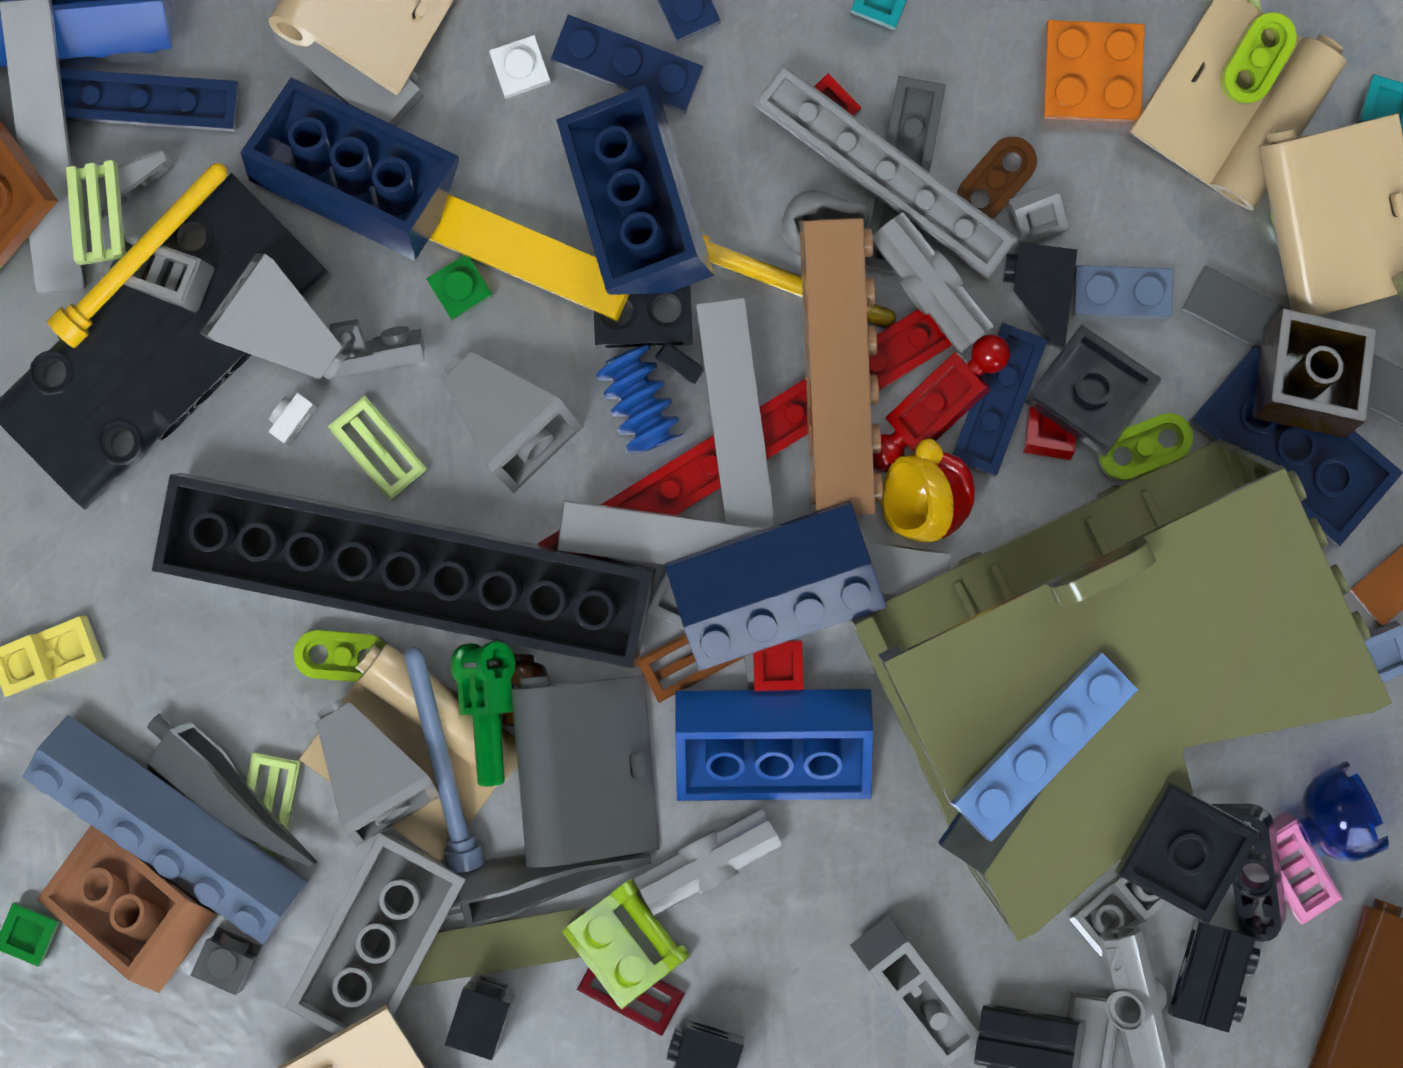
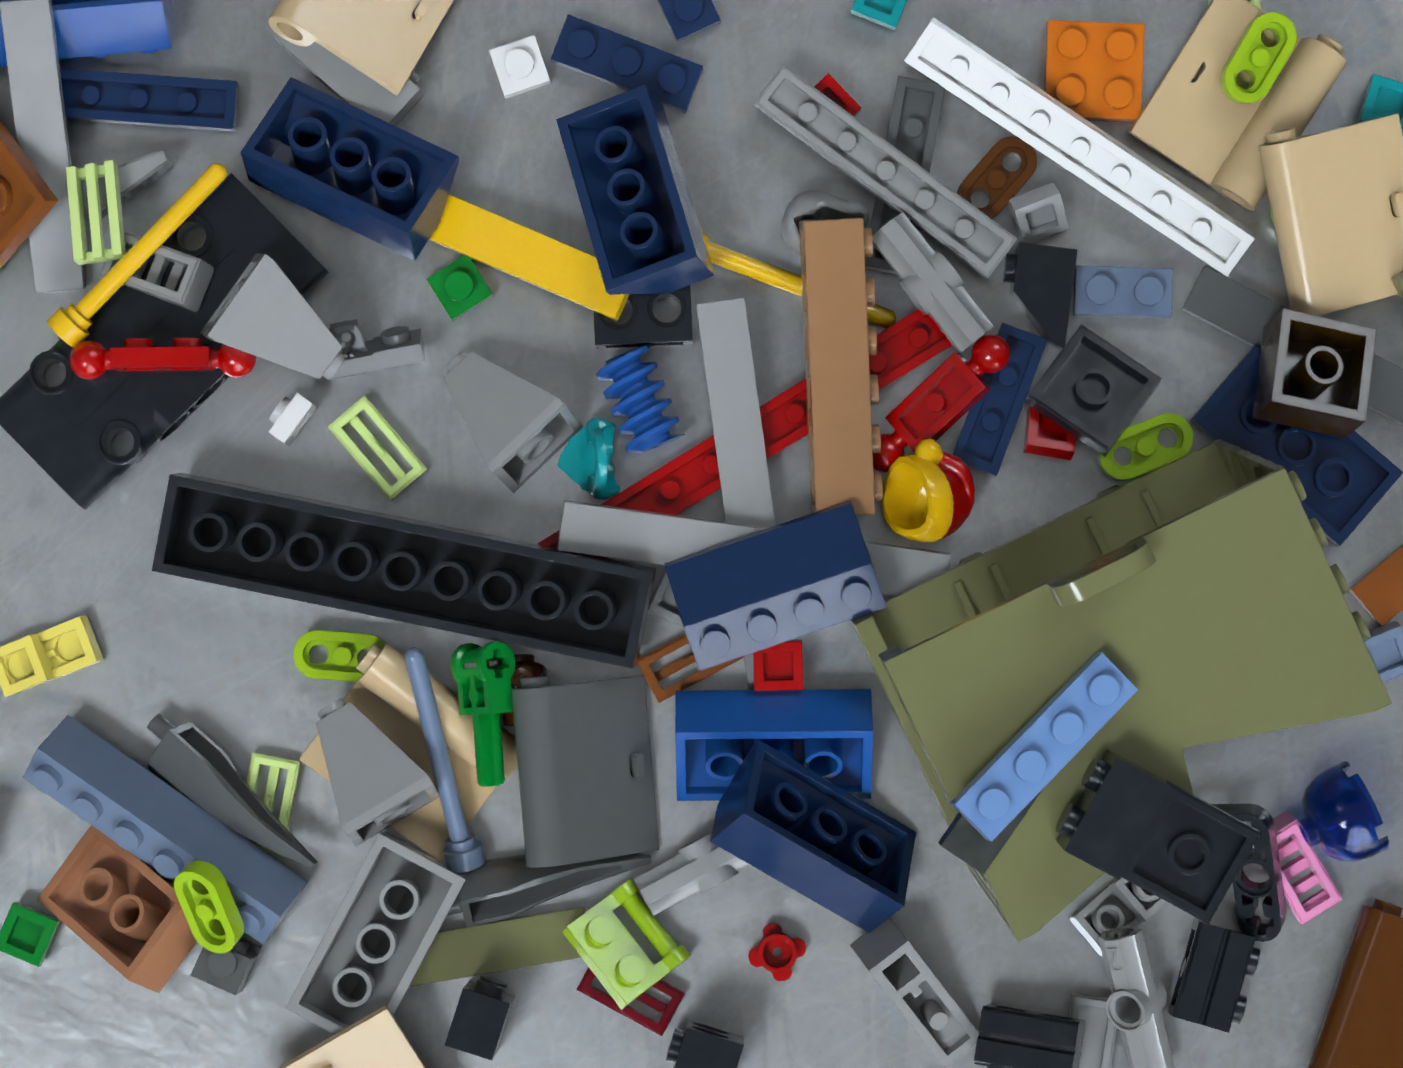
black tile [655,342,704,384] -> none
none -> red plate [69,338,257,380]
none -> lime plate [174,860,244,954]
none -> teal piece [558,418,620,500]
none -> dark blue slope [710,739,916,933]
none -> red plate [748,923,806,981]
none -> white plate [905,17,1256,276]
none -> black brick [1056,749,1171,880]

